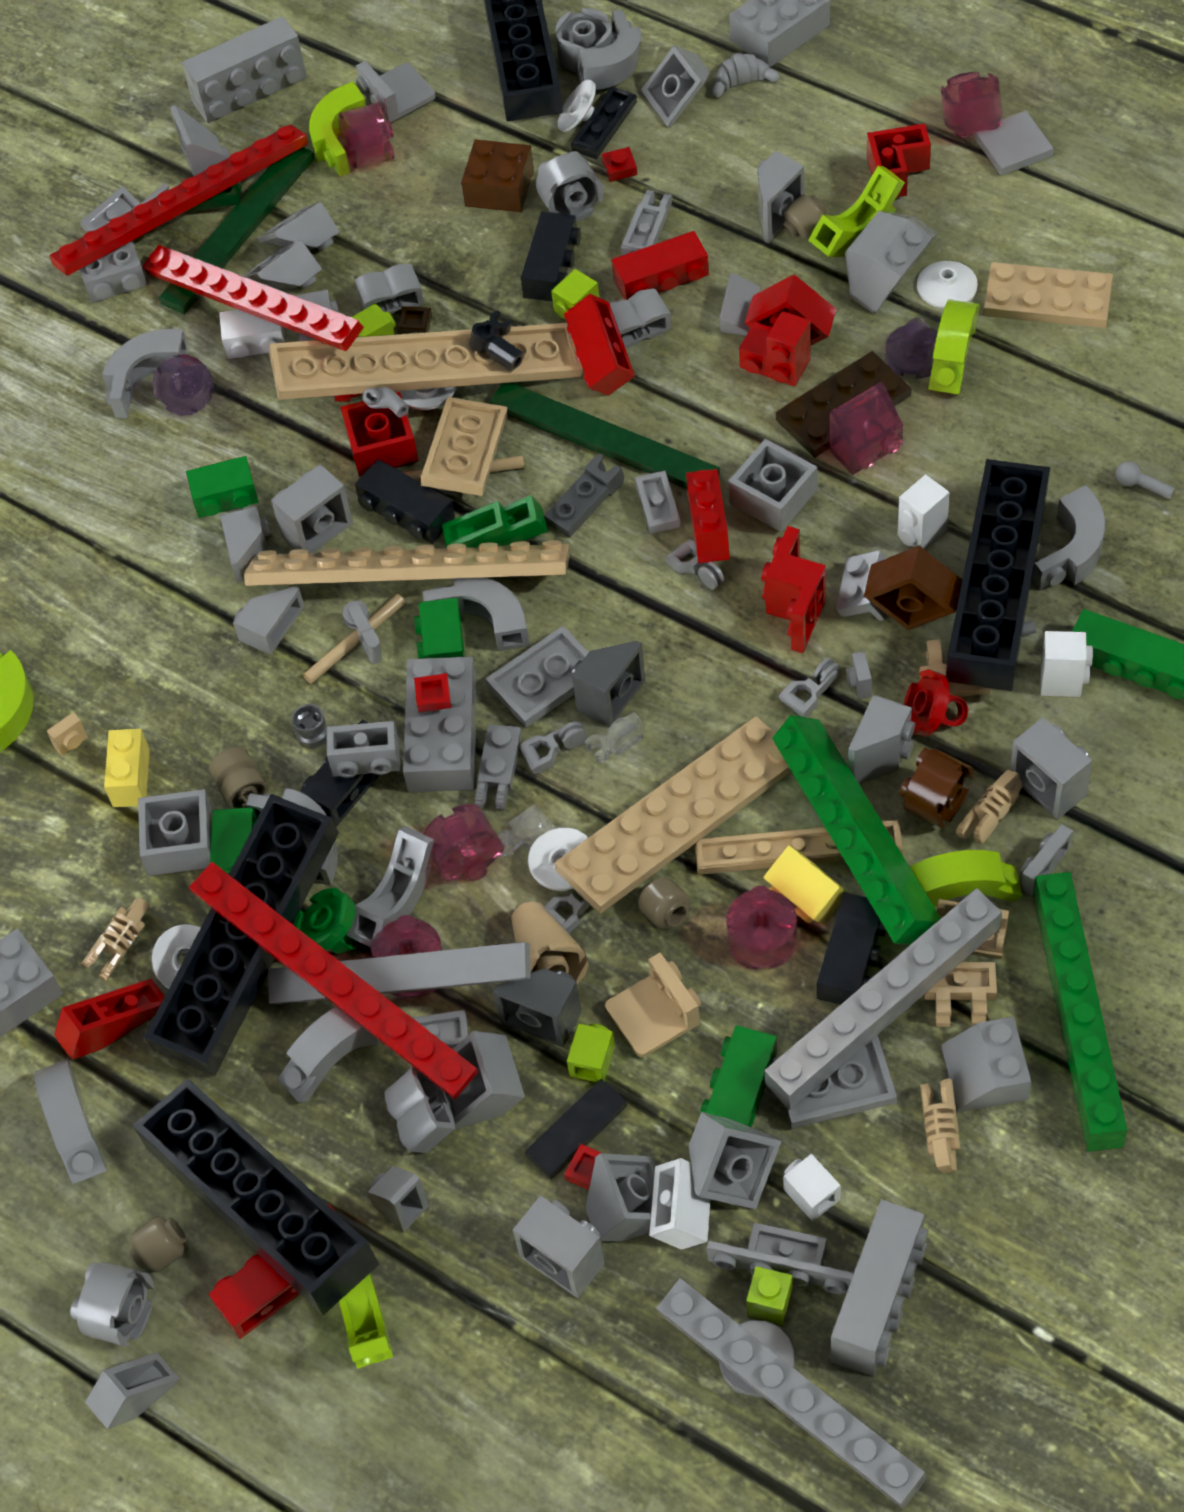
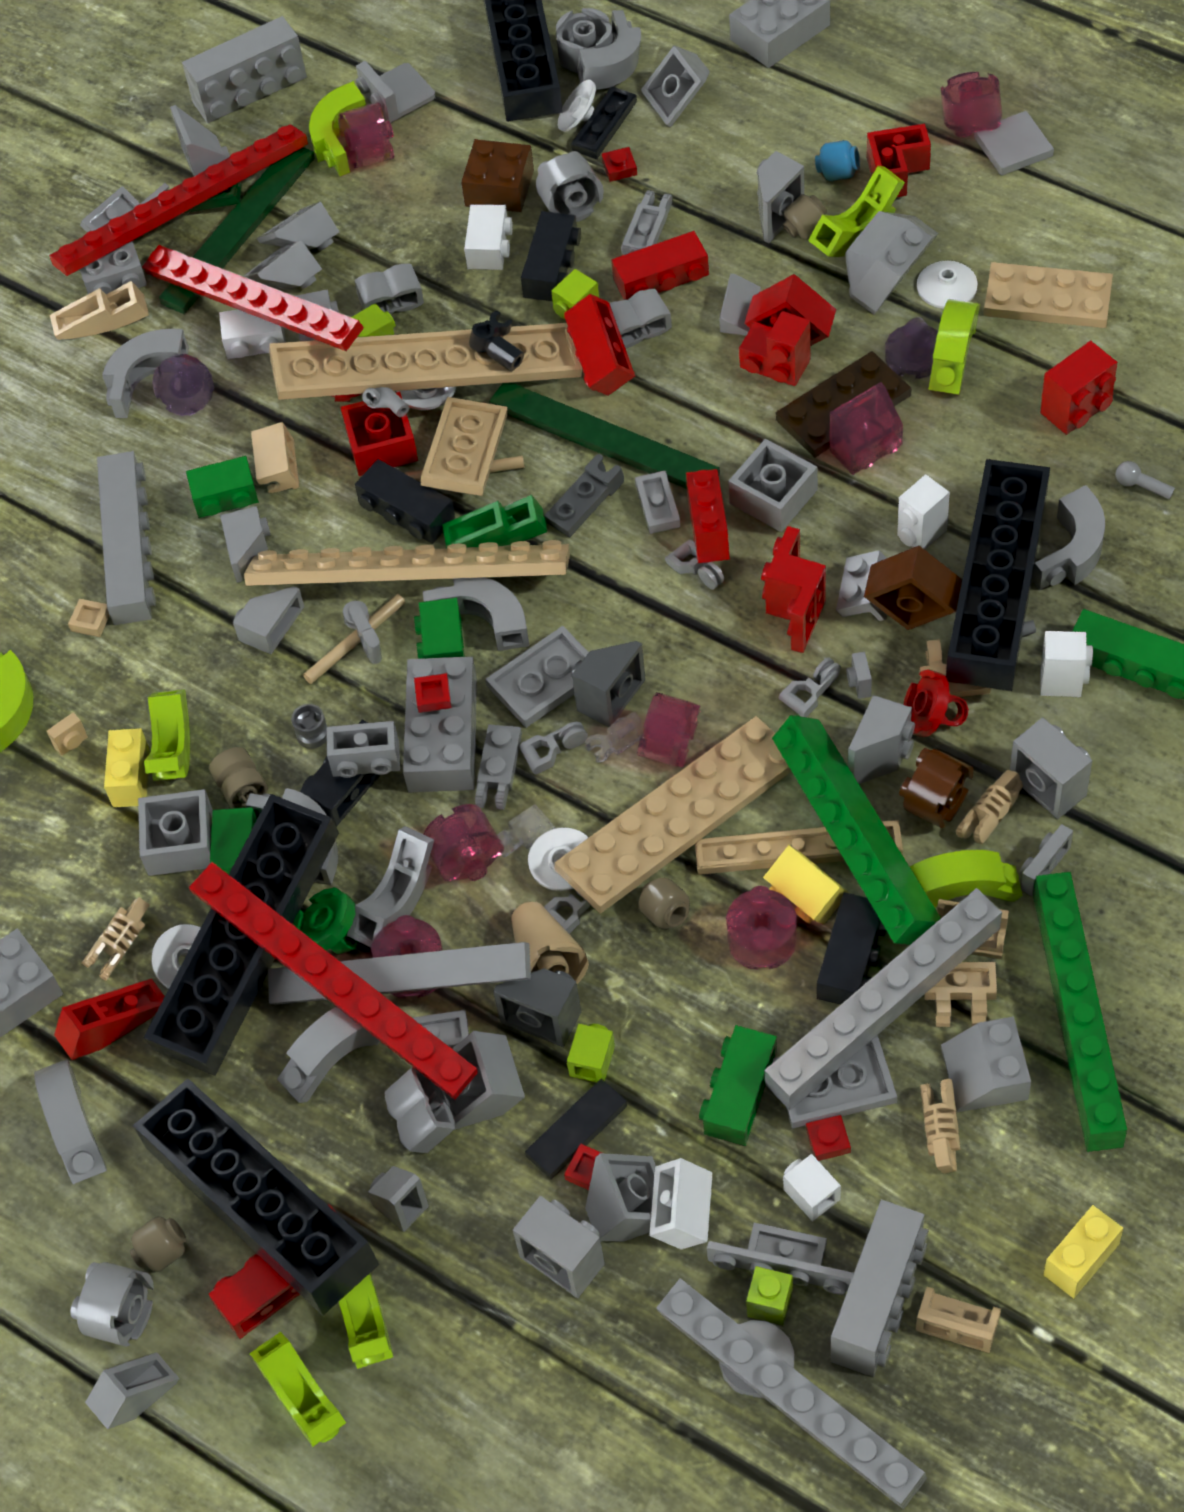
light grey brick [271,464,353,553] -> none
dark brown tile [397,306,432,335] -> none
tan bracket [605,952,701,1057] -> none
light grey slope [688,1112,782,1209] -> none
light grey piece [712,53,780,98] -> none
none -> tan slope [50,281,149,340]
none -> tan plate [68,599,110,637]
none -> light grey brick [97,451,156,625]
none -> lime arch [144,689,190,781]
none -> lime arch [249,1332,346,1447]
none -> tan hinge [251,422,300,493]
none -> white brick [464,205,512,270]
none -> clear pink brick [637,692,701,768]
none -> red plate [806,1115,851,1161]
none -> dark azure head [815,140,860,182]
none -> tan hinge [916,1287,1001,1353]
none -> red brick [1040,340,1118,435]
none -> light yellow brick [1043,1205,1123,1299]

